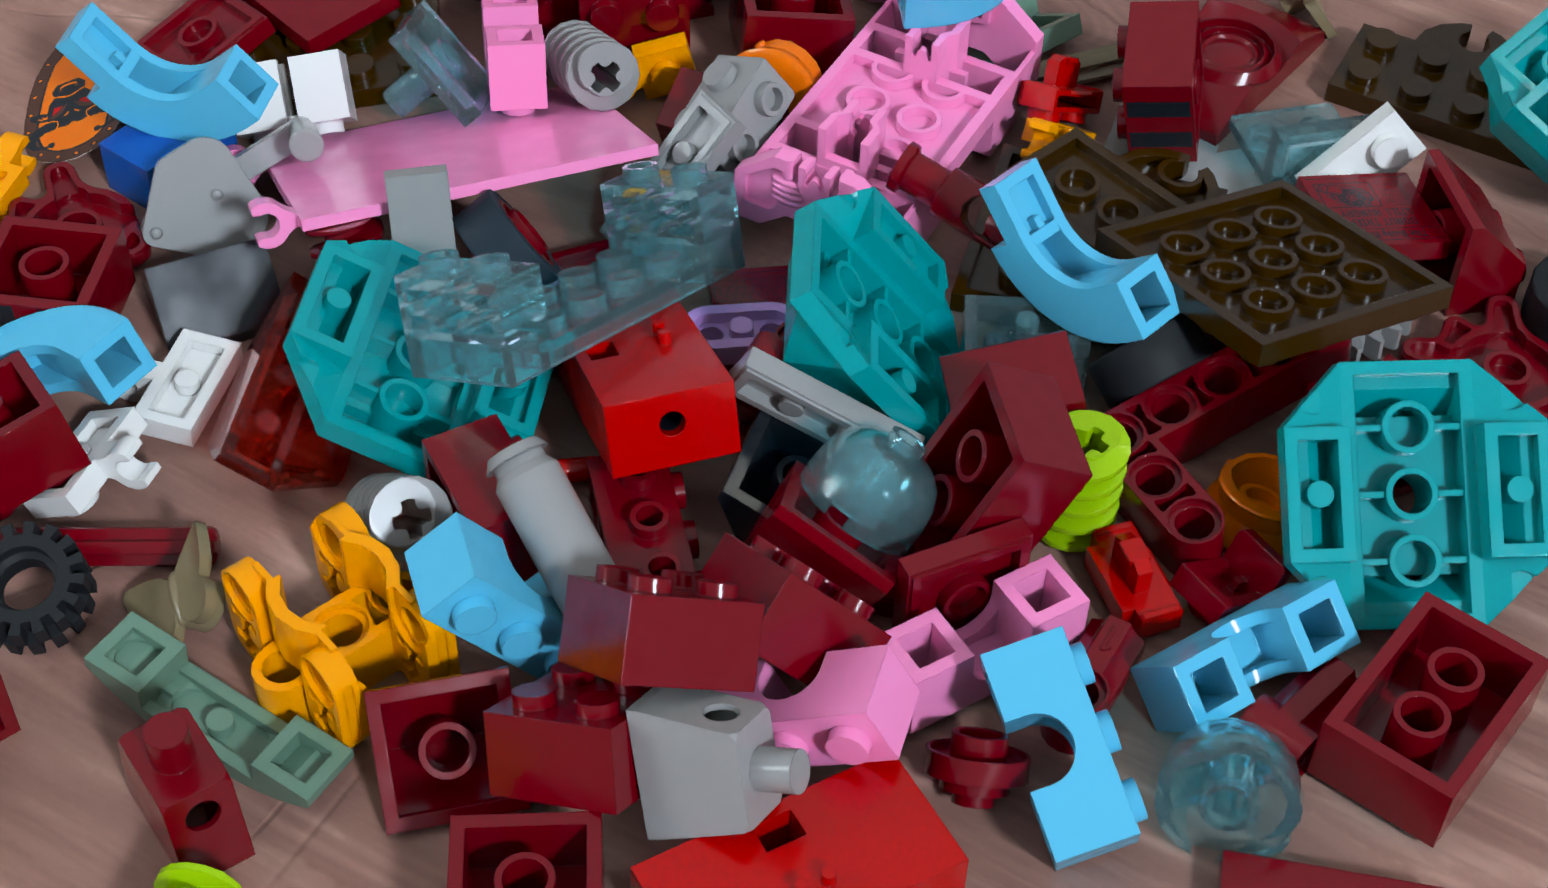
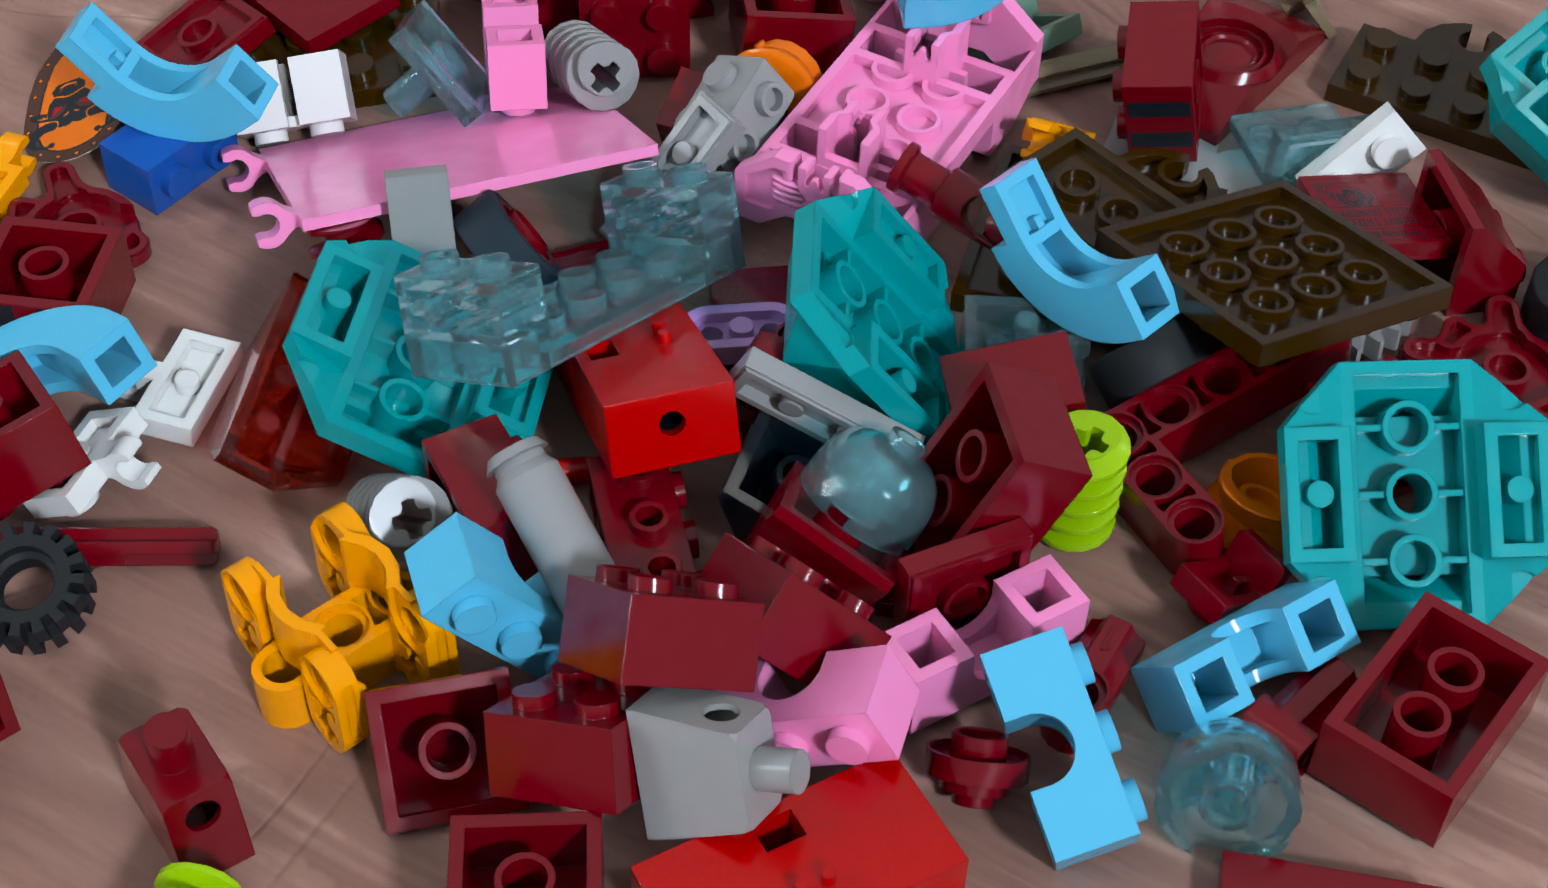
sand green slope [84,611,354,808] -> none
dark tan animal [123,520,226,643] -> none
black slope [140,239,290,353] -> none
light grey piece [141,116,324,255] -> none
light orange plate [630,32,696,100] -> none
red piece [1017,53,1104,124] -> none
red piece [1084,521,1184,638] -> none

